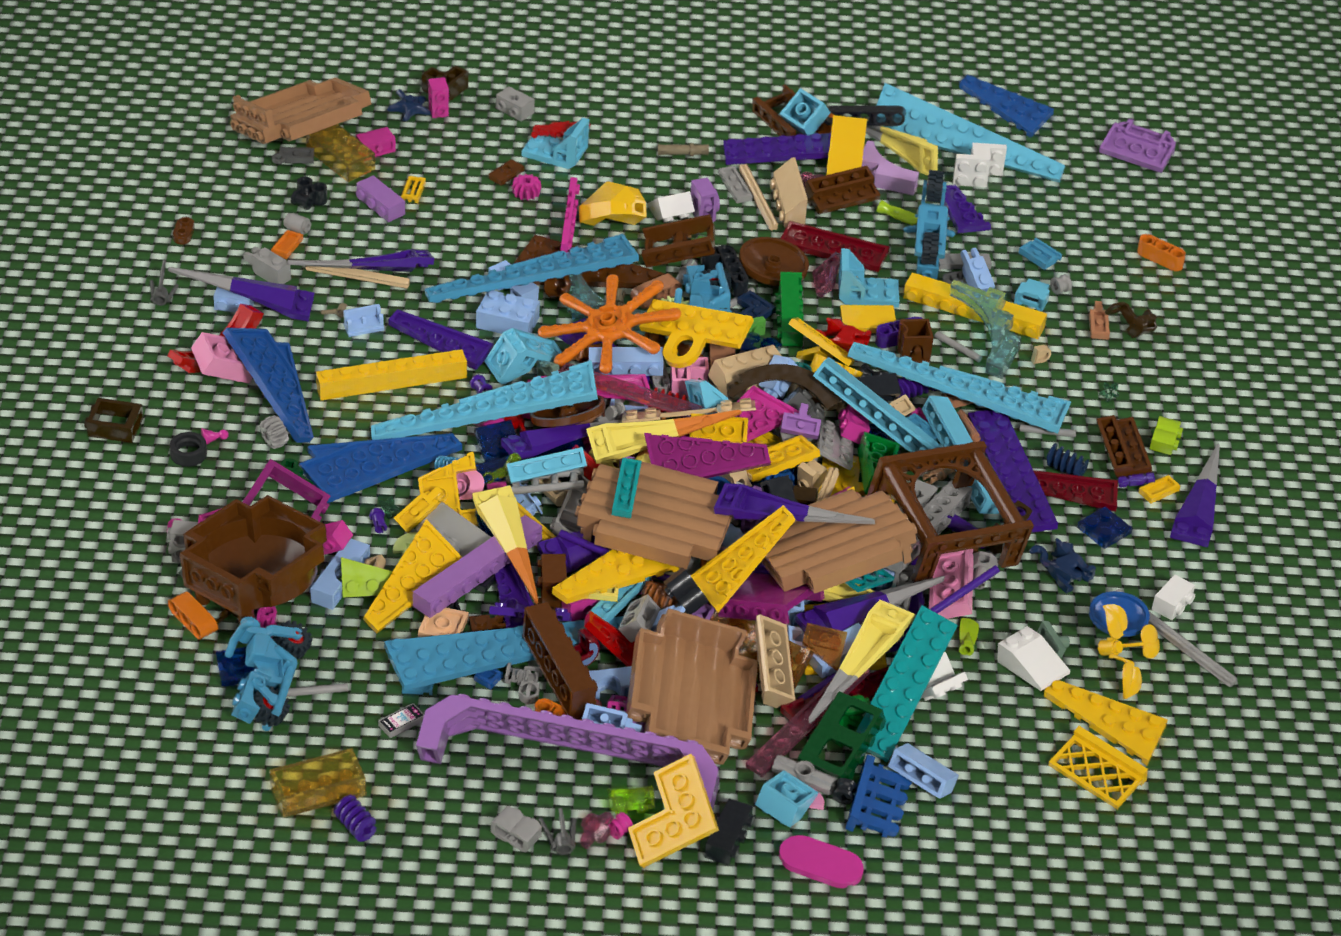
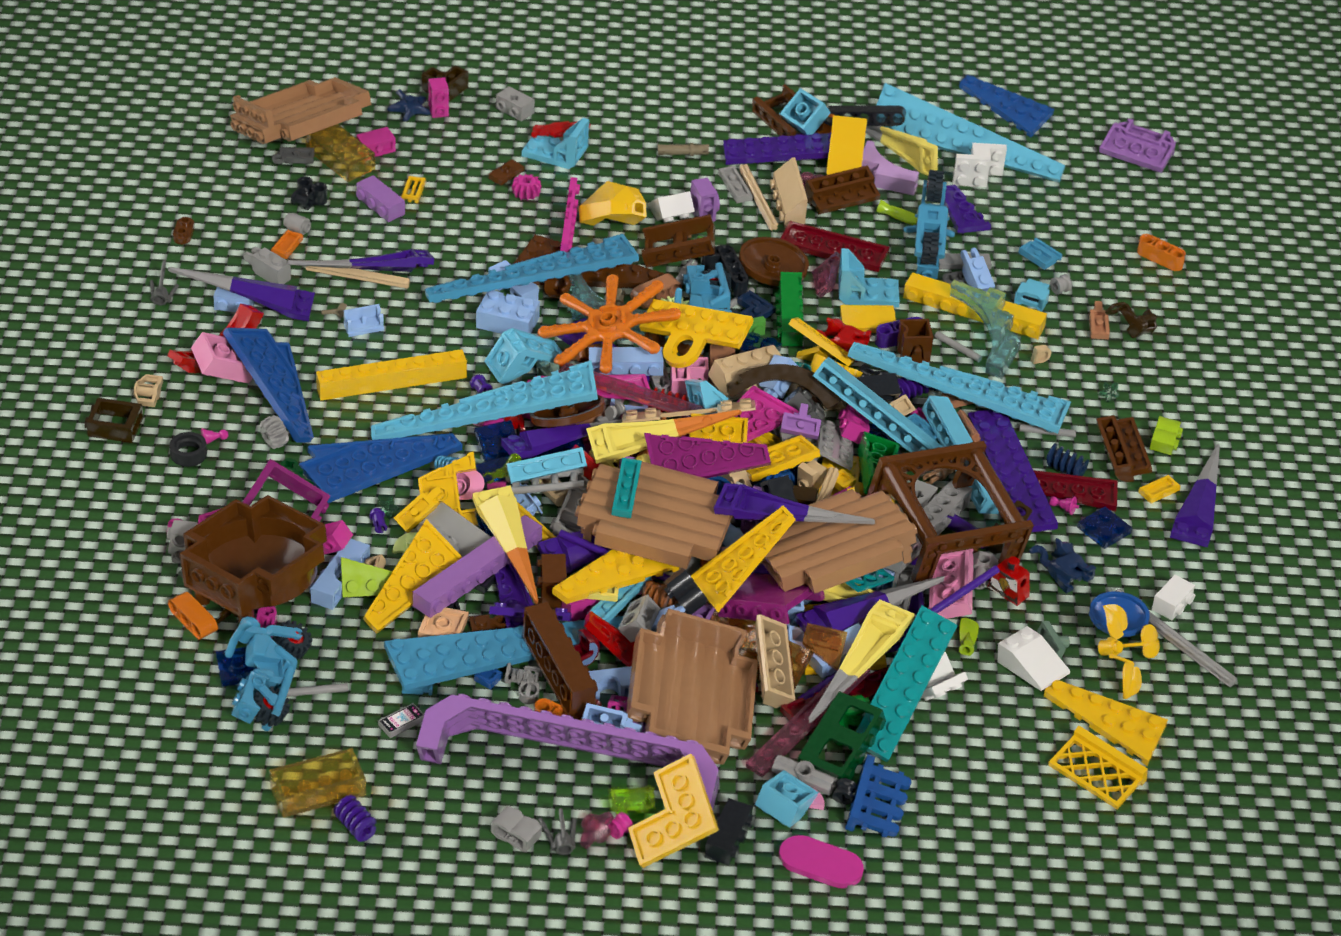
dark purple wing [388,309,494,370] -> none
light blue brick [888,743,959,799] -> none
dark purple axle [1117,472,1155,488] -> none
none -> tan piece [134,374,163,407]
none -> yellow plate [824,463,856,491]
none -> torso [988,557,1030,606]
none -> dark pink piece [1048,497,1079,515]

